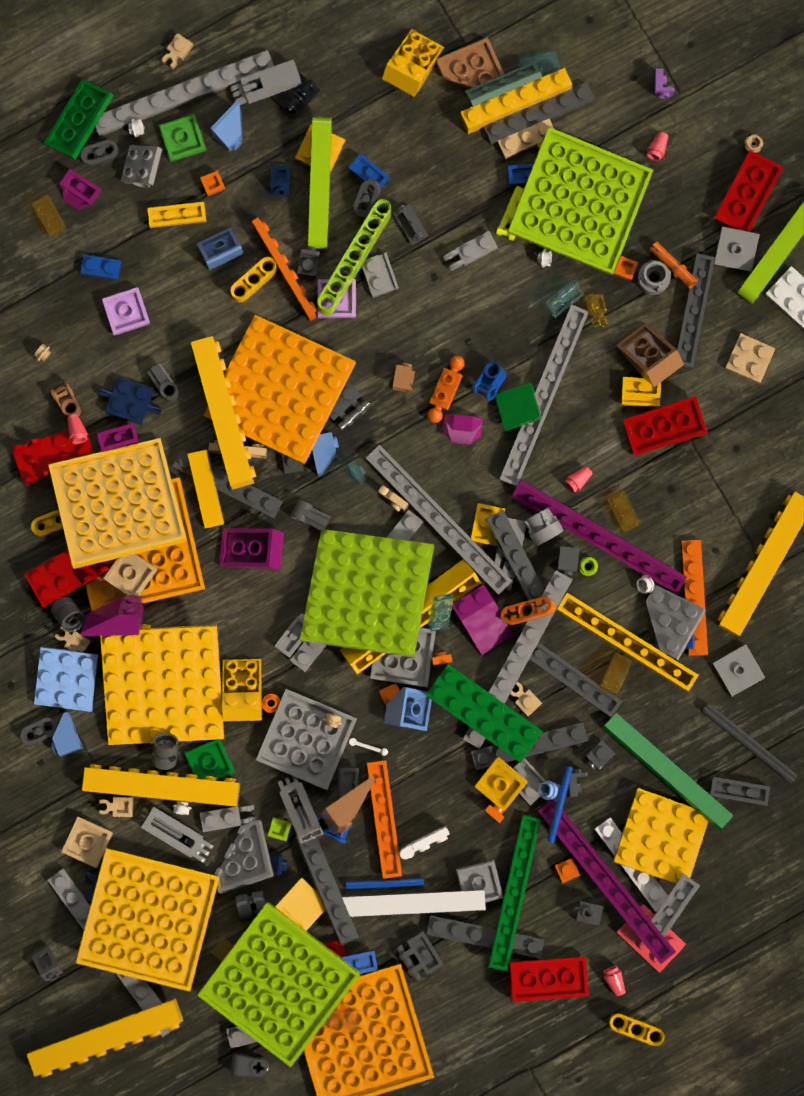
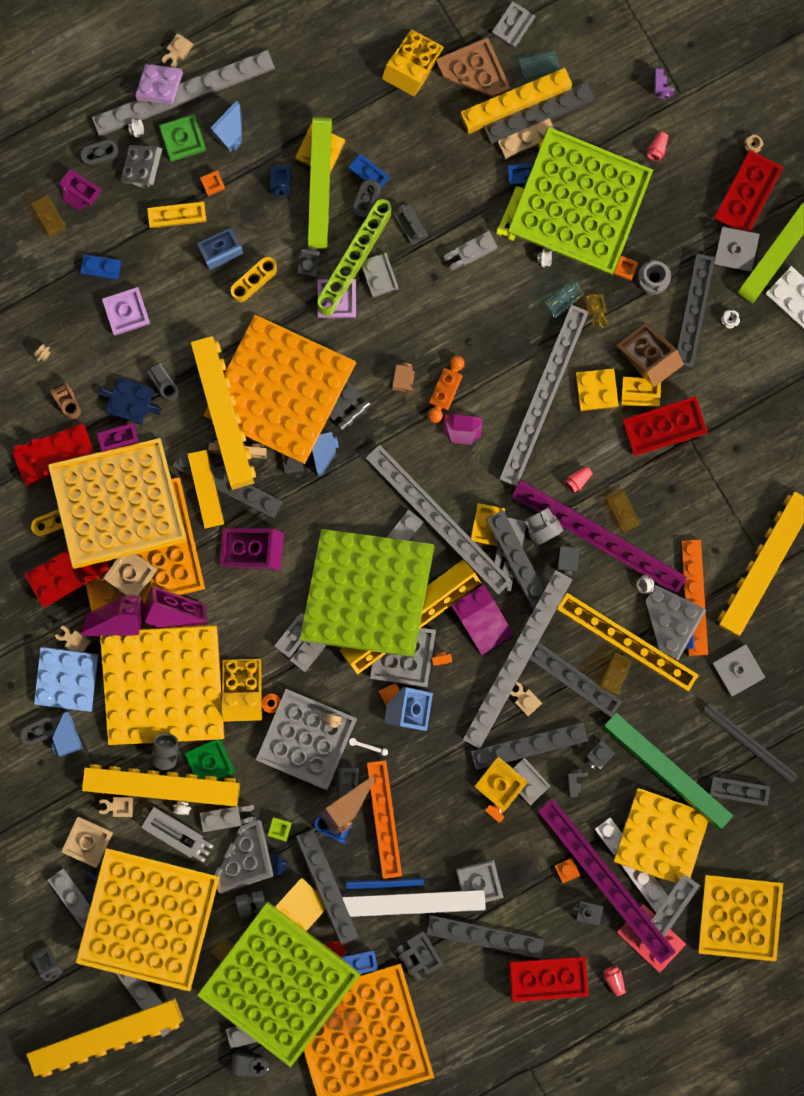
green plate [44,79,114,160] -> none
dark grey wheel [51,597,85,632] -> none
coral cone [67,414,88,444] -> none
light grey hinge [230,60,302,105] -> none
orange plate [252,217,317,321] -> none
black hinge [270,71,320,118] -> none
light grey hinge [278,776,324,844] -> none
dark grey piece [290,499,331,532] -> none
clear light blue plate [348,461,366,485] -> none
tan plate [378,485,409,512] -> none
white hinge [399,826,450,860] -> none
green plate [426,664,543,763] -> none
clear light blue plate [428,594,454,632] -> none
sand green plate [465,62,542,106] -> none
blue piece [472,362,506,401] -> none
green tile [488,815,541,972] -> none
green tile [495,382,542,431] -> none
orange beam [500,597,555,625] -> none
light blue cone [539,781,561,800] -> none
blue bar [547,766,573,843] -> none
lime plate [579,557,598,576] -> none
yellow beam [609,1013,664,1046] -> none
orange pin [649,242,698,289] -> none
tan plate [725,334,776,384] -> none
none -> lavender plate [136,64,183,105]
none -> magenta slope [144,586,208,628]
none -> light grey plate [492,1,535,48]
none -> yellow plate [576,369,619,411]
none -> yellow plate [698,875,783,961]
none -> white plate [721,310,740,328]

